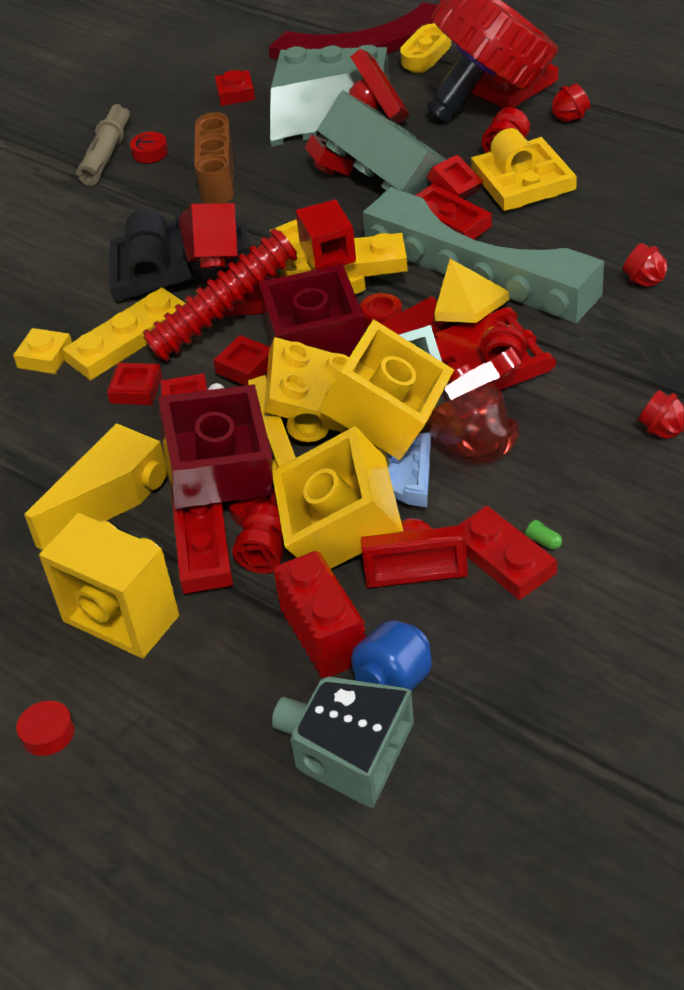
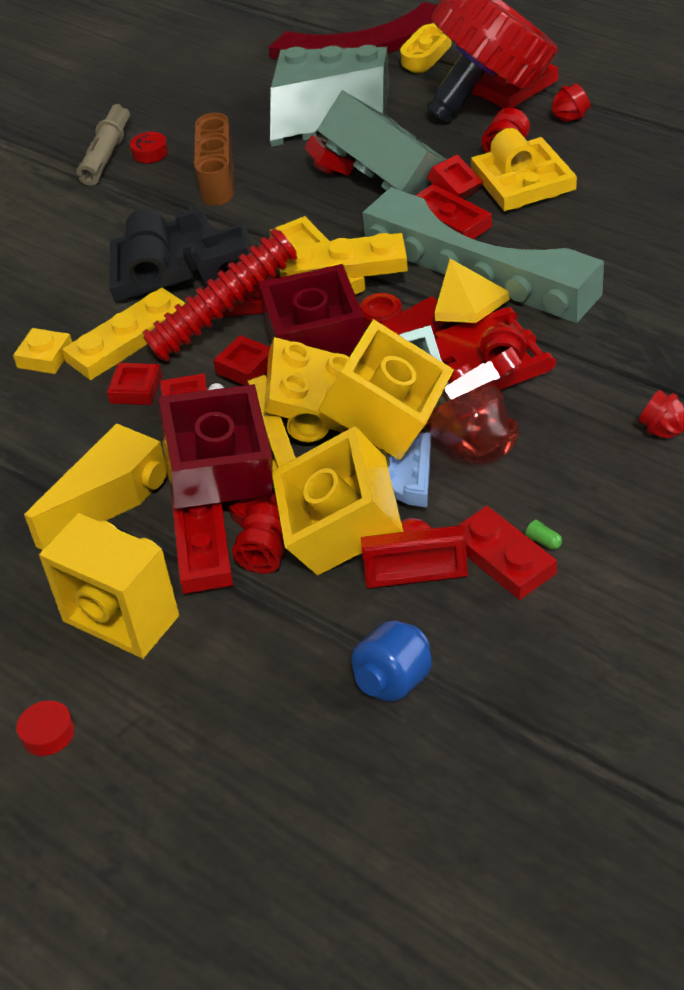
red slope [179,203,237,269] -> none
red plate [215,70,255,106] -> none
torso [272,677,414,808] -> none
red brick [274,551,366,678] -> none
red brick [295,199,356,270] -> none
red tile [349,49,410,124] -> none
red plate [622,243,667,287] -> none

